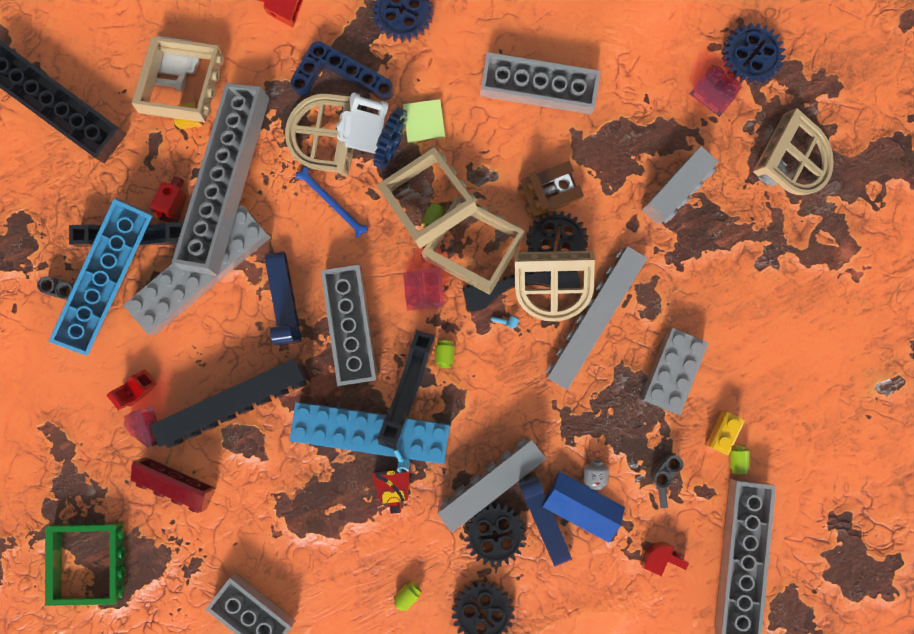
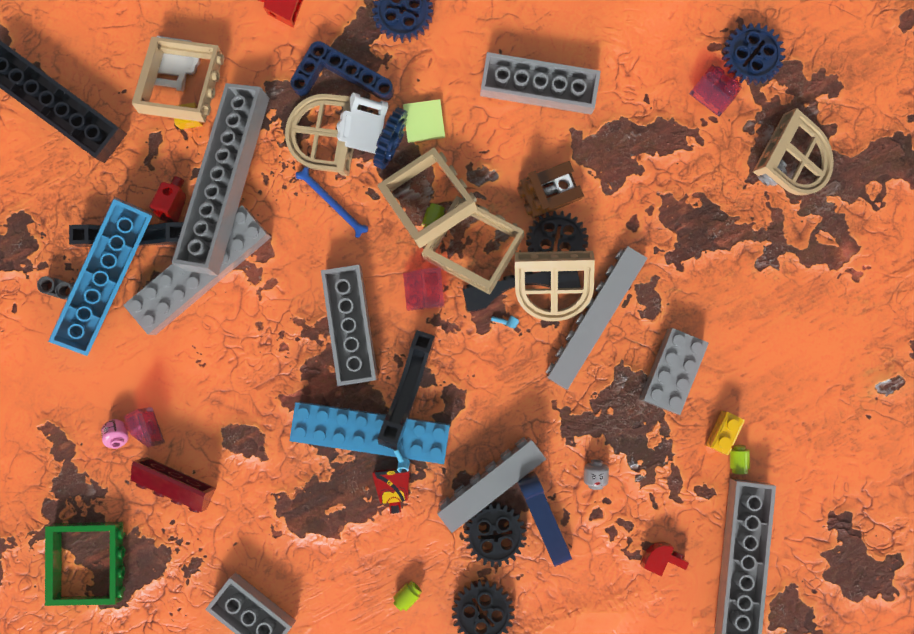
red brick [106,369,157,411] -> none
black brick [149,358,310,448] -> none
dark blue beam [265,251,302,346] -> none
lime brick [435,340,455,368] -> none
blue slope [542,471,625,543] -> none
light grey brick [642,146,719,225] -> none
dark grey beam [650,454,684,508] -> none
none -> bright pink head [101,419,129,449]

